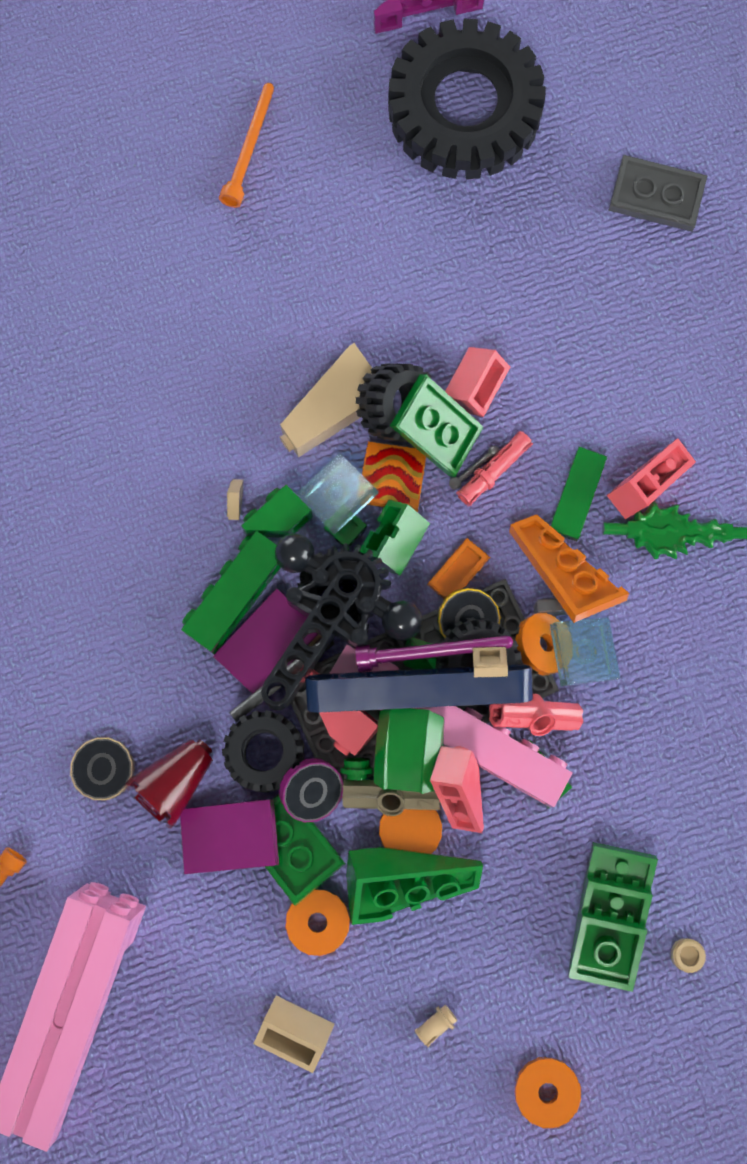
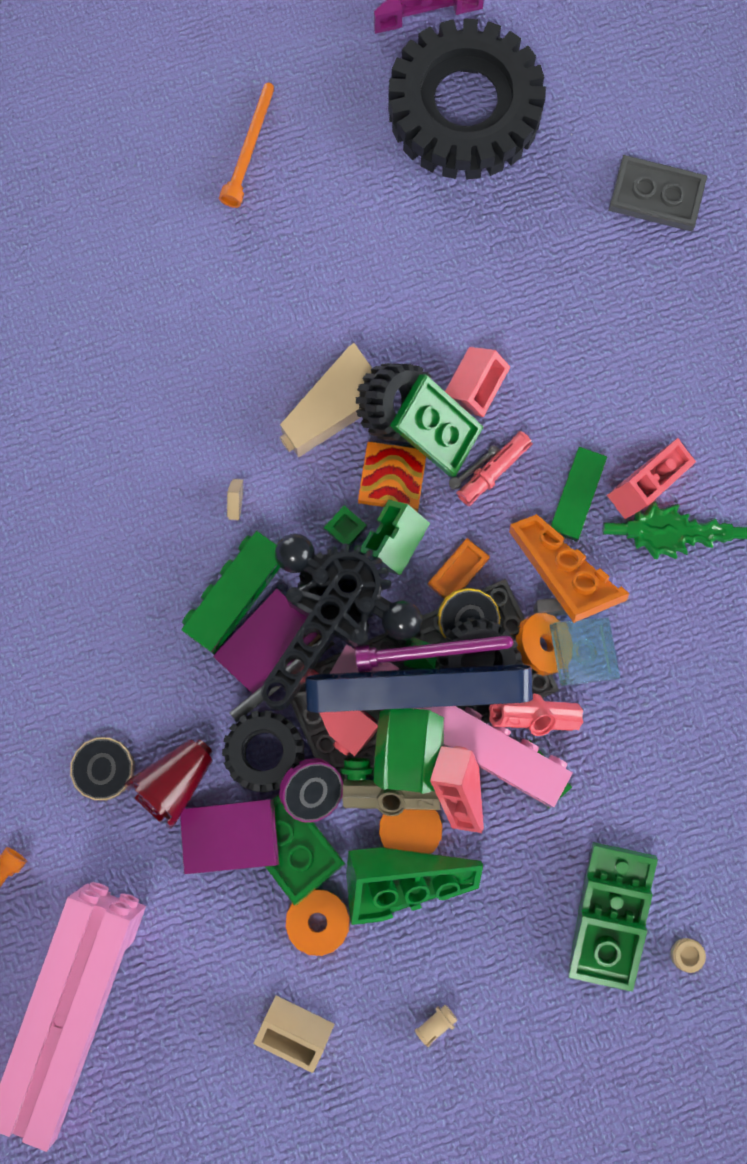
green slope [241,485,313,538] -> none
clear light blue tile [296,453,379,535] -> none
tan tile [473,647,508,677] -> none
orange tile [514,1057,581,1128] -> none

